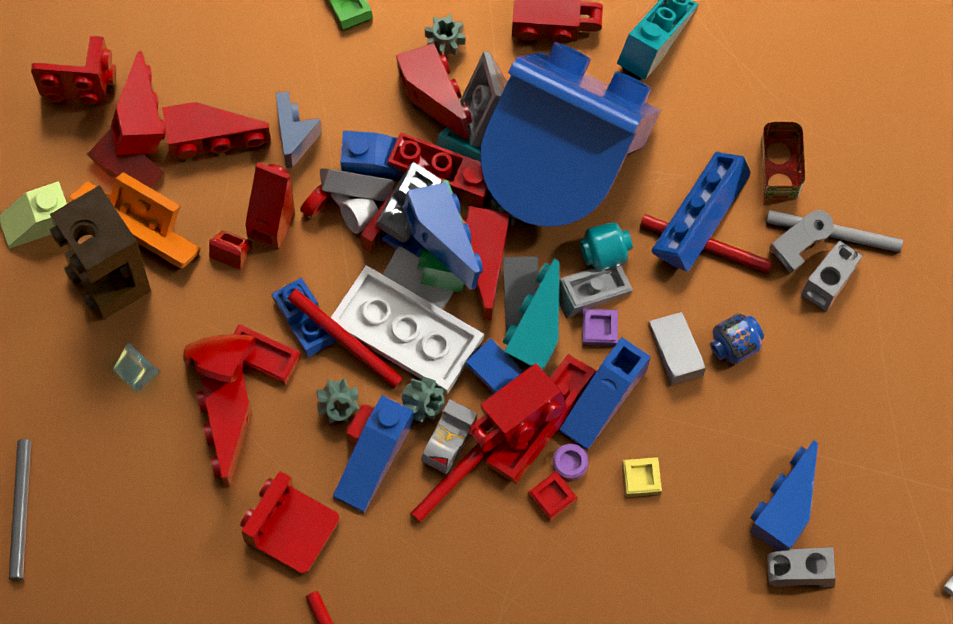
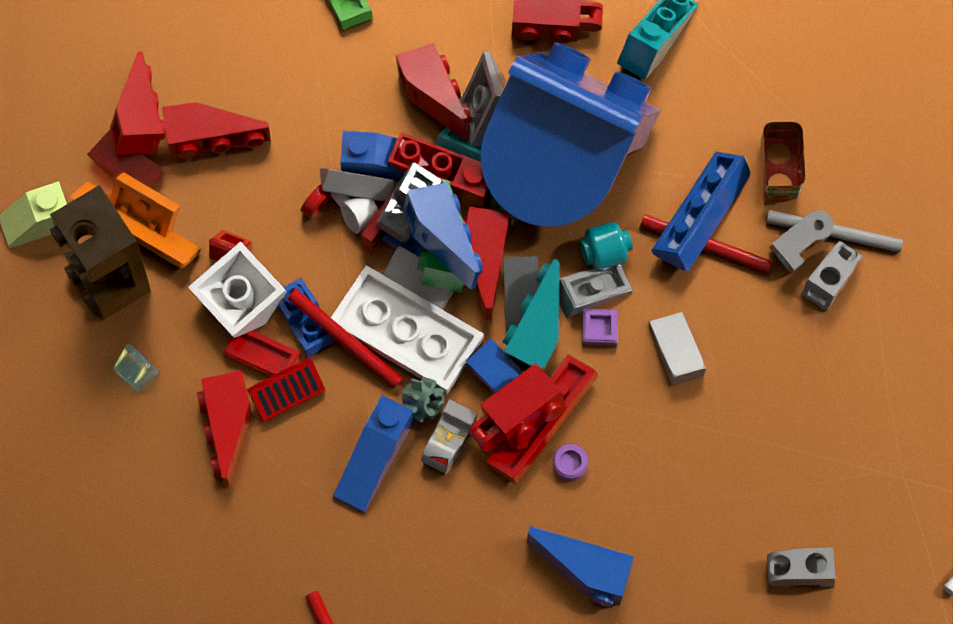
dark grey bar [9,439,32,581] -> none
red bracket [31,36,117,105] -> none
red brick [183,334,255,383] -> none
red bracket [240,470,340,574] -> none
red slope [245,162,295,249] -> none
sand blue slope [275,91,322,168] -> none
sand green gear [316,378,359,423] -> none
red tile [346,403,374,447] -> none
red bar [410,428,494,523] -> none
sand green gear [425,14,466,56] -> none
red tile [528,471,578,522] -> none
blue slope [559,337,651,451] -> none
light yellow tile [622,457,662,497] -> none
blue head [710,313,764,365] -> none
blue slope [750,440,818,551] -> none
none -> white slope [188,242,287,338]
none -> red tile [247,357,326,422]
none -> blue slope [527,526,634,607]

